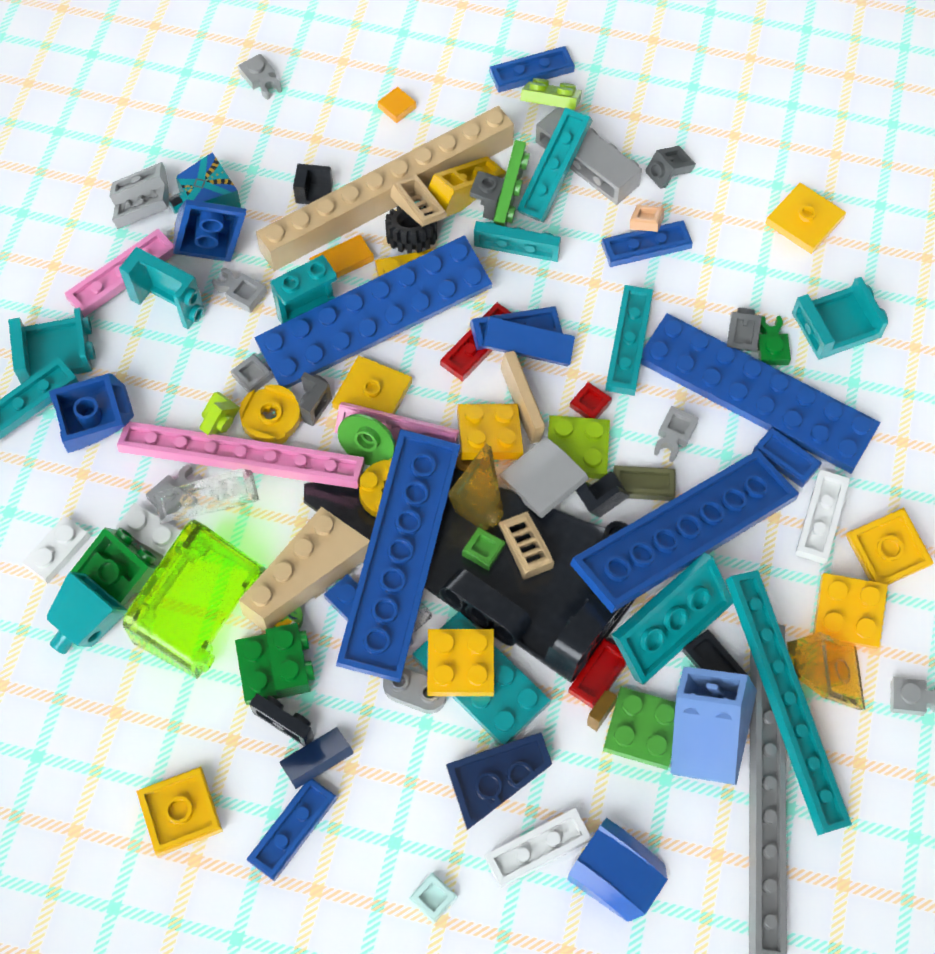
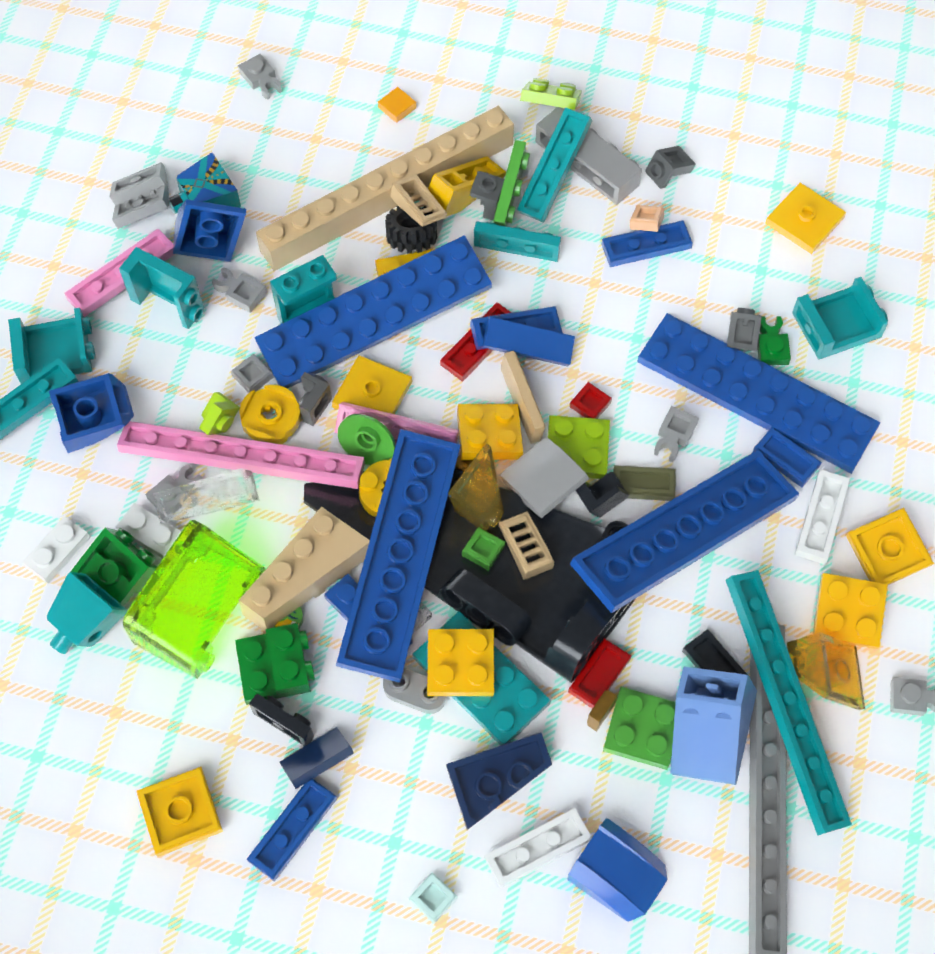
black panel [293,163,333,204] -> none
light orange tile [309,235,374,278] -> none
blue tile [489,46,575,93] -> none
teal plate [605,285,653,396] -> none
teal plate [611,552,733,685] -> none

